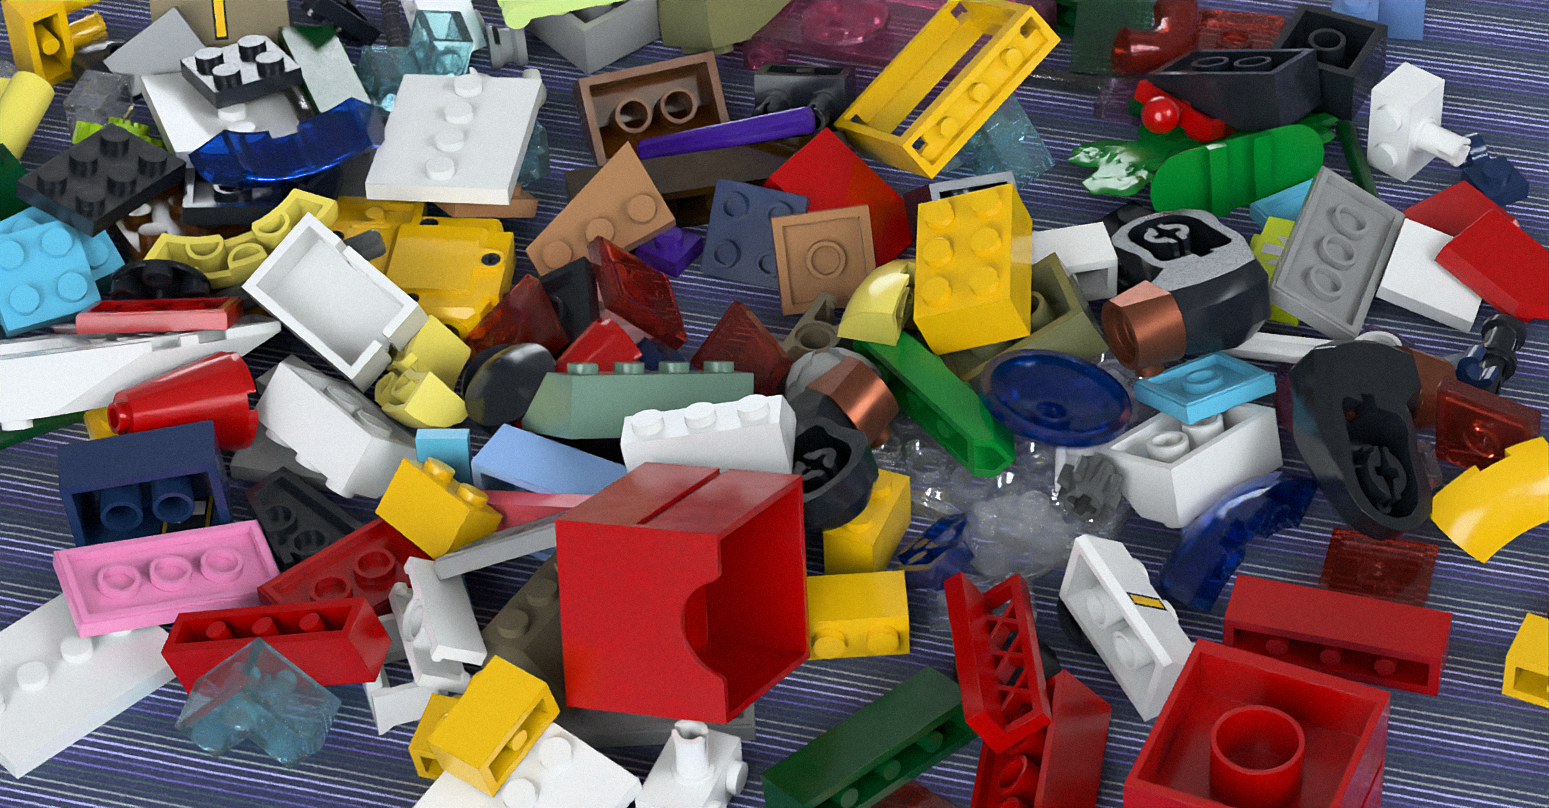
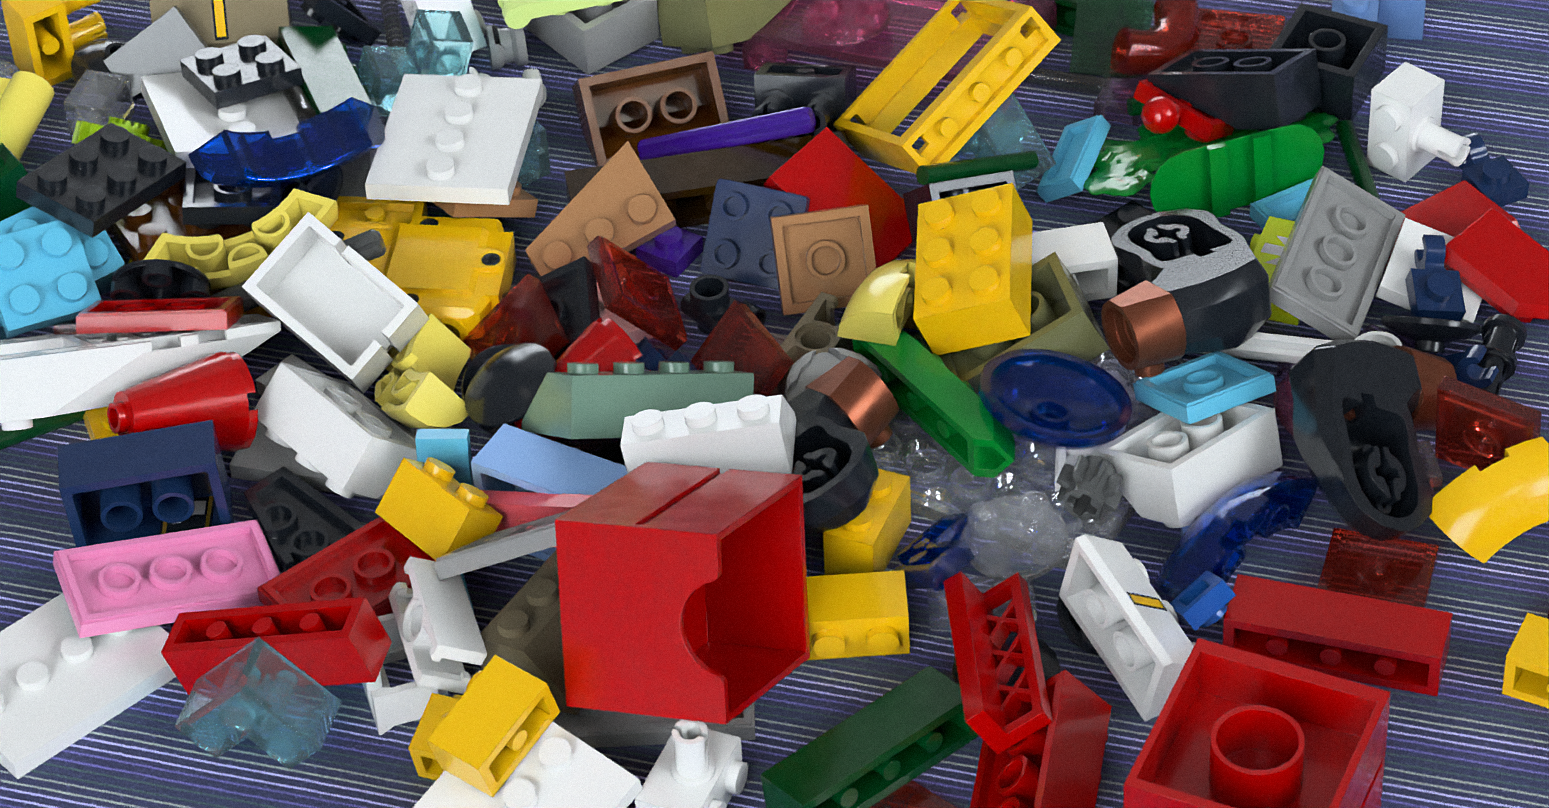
none -> black plate [680,274,767,350]
none -> dark green bar [916,150,1039,185]
none -> medium azure tile [1036,115,1111,203]
none -> blue plate [1170,570,1236,631]
none -> black dish [1381,316,1483,354]
none -> dark blue plate [1405,234,1466,321]

